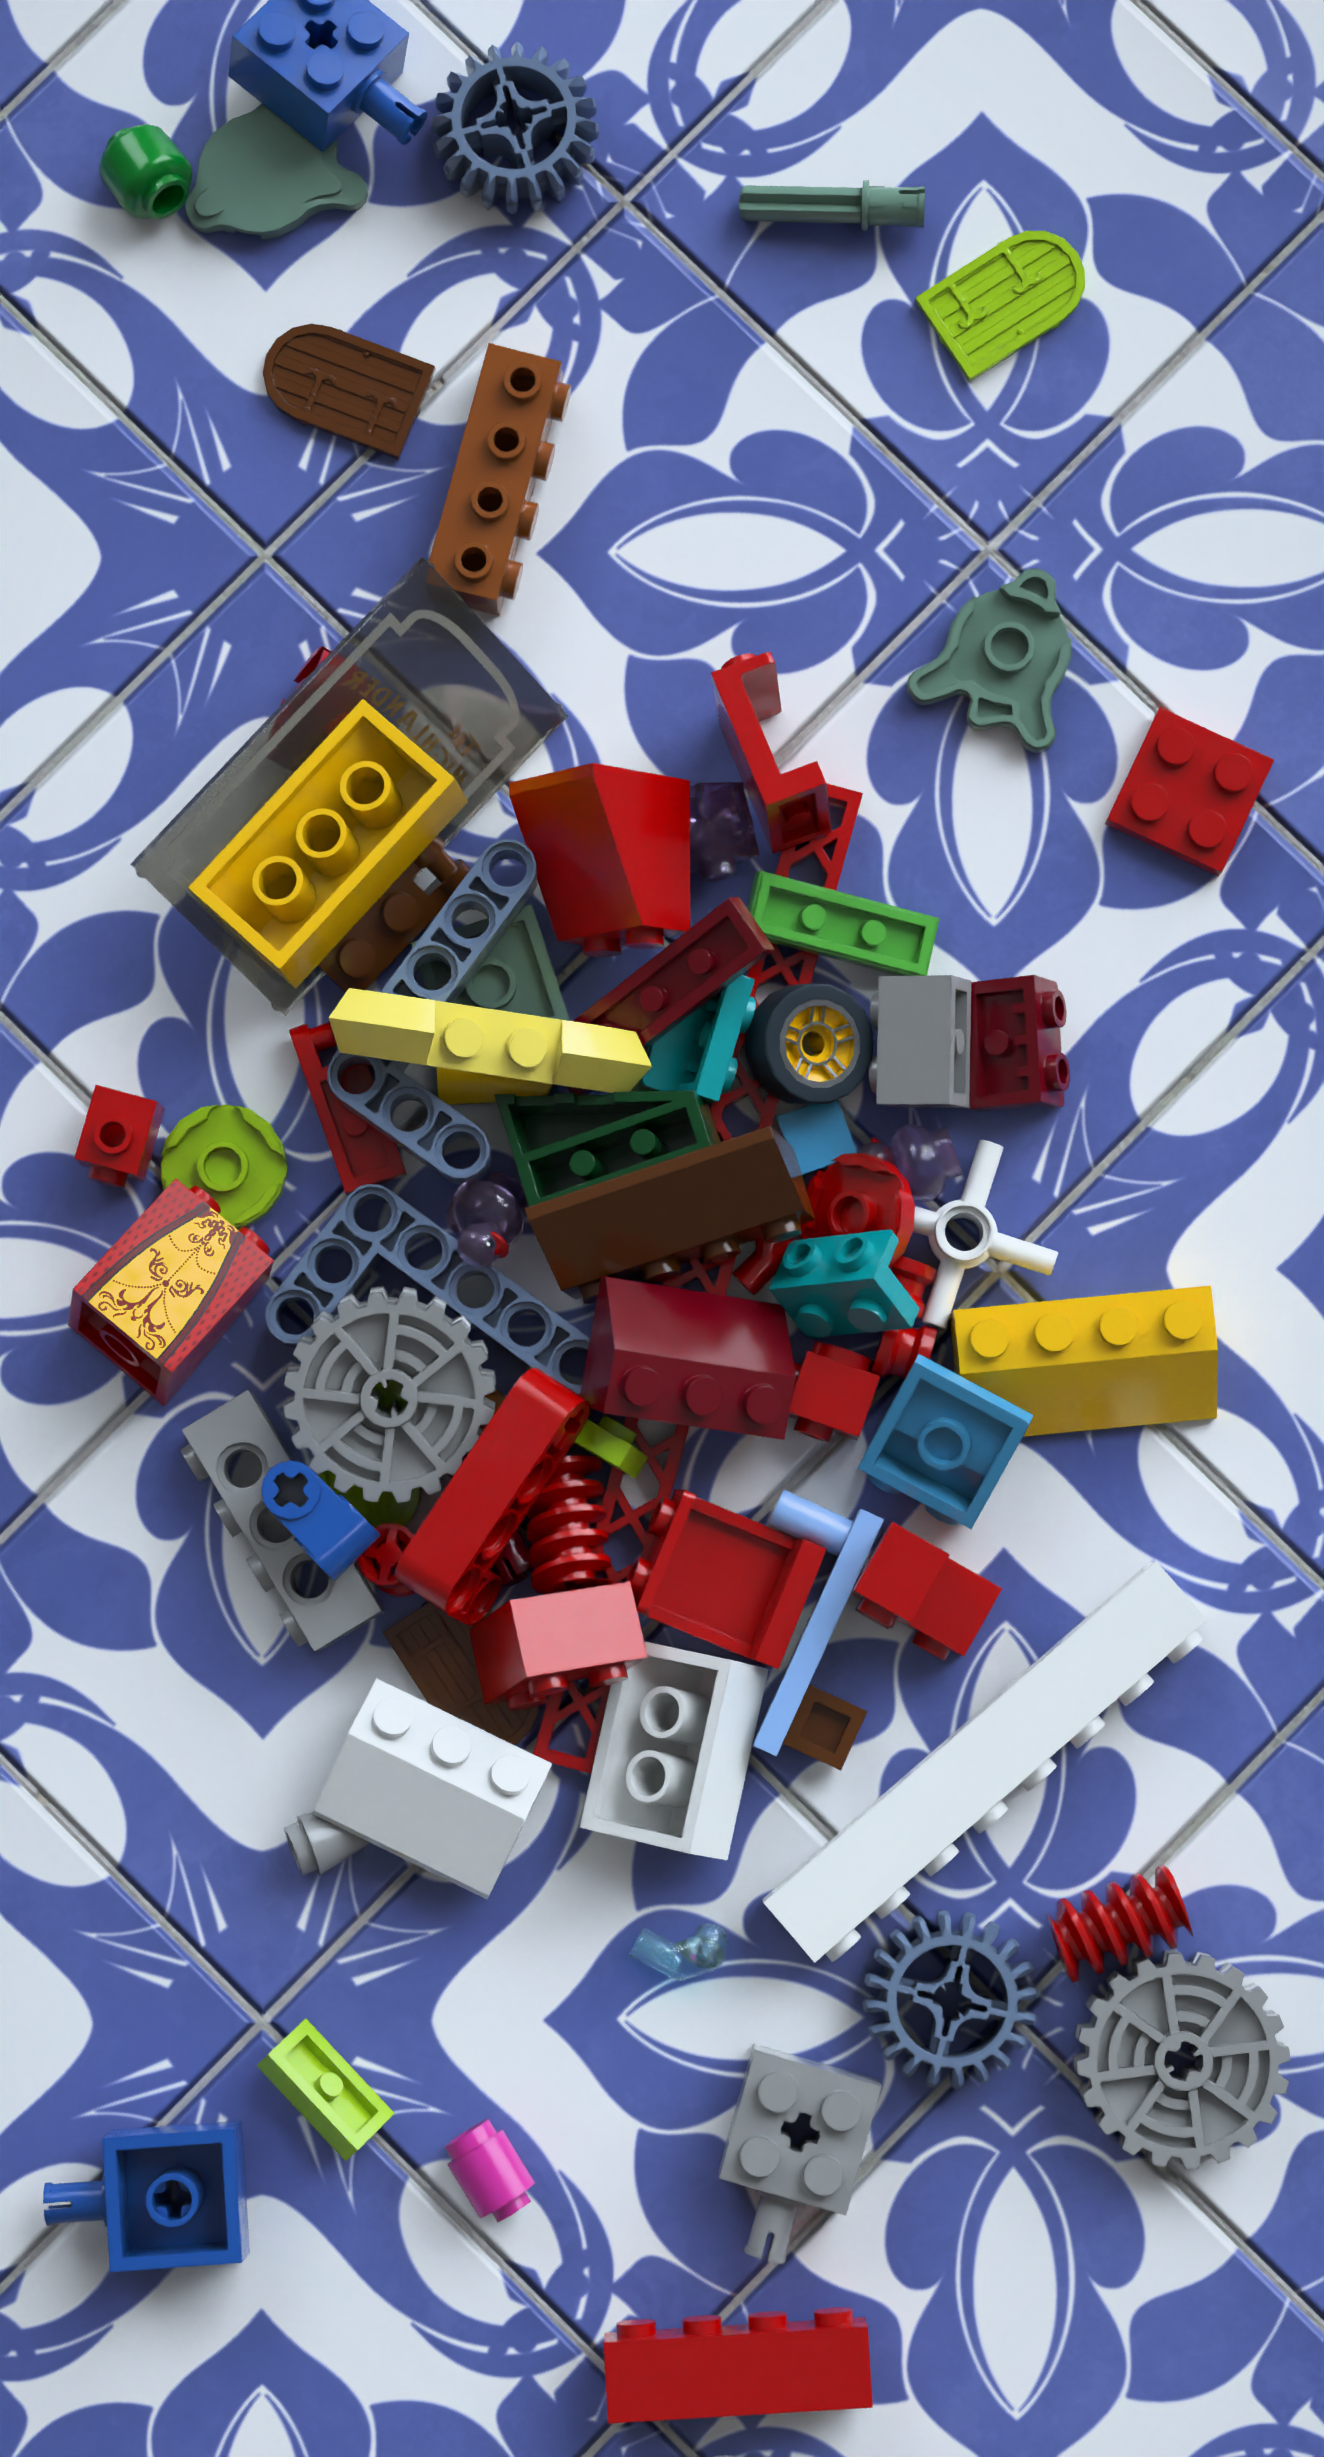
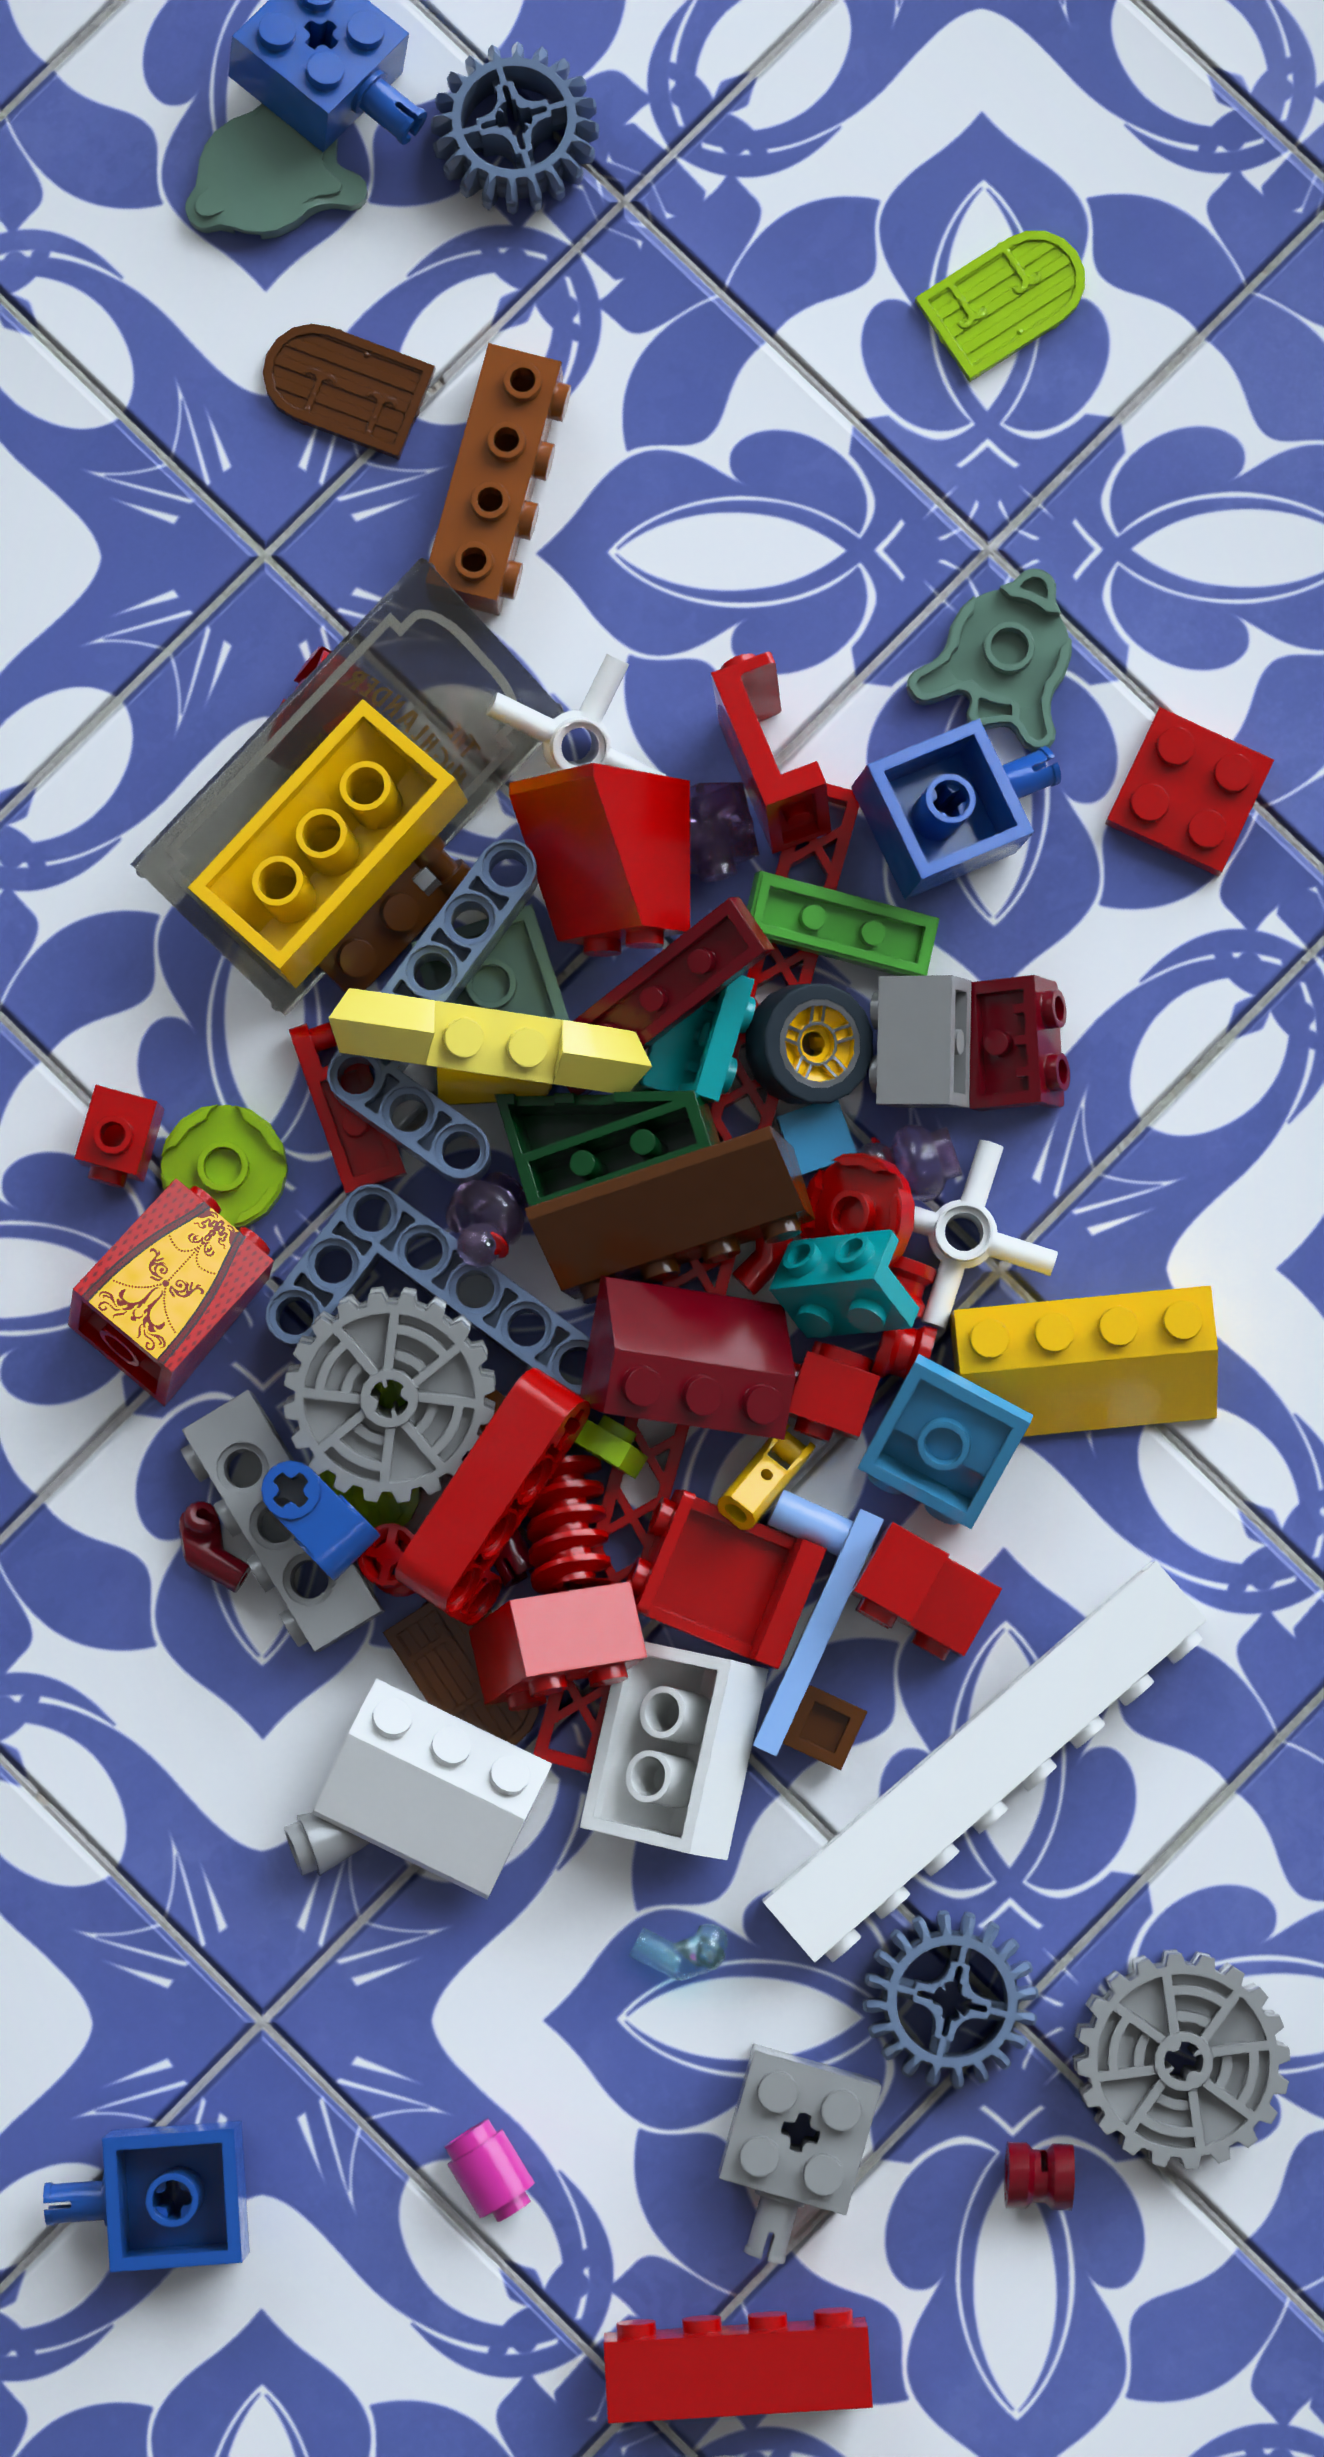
green head [99,124,193,219] -> none
lime plate [256,2018,395,2161] -> none
sand green axle [739,180,925,231] -> none
red piece [1046,1865,1193,1983] -> none
none -> dark red arm [179,1501,251,1593]
none -> white bar [486,654,666,776]
none -> yellow bar [717,1423,816,1530]
none -> blue brick [851,718,1061,900]
none -> dark red wheel [1004,2142,1075,2211]

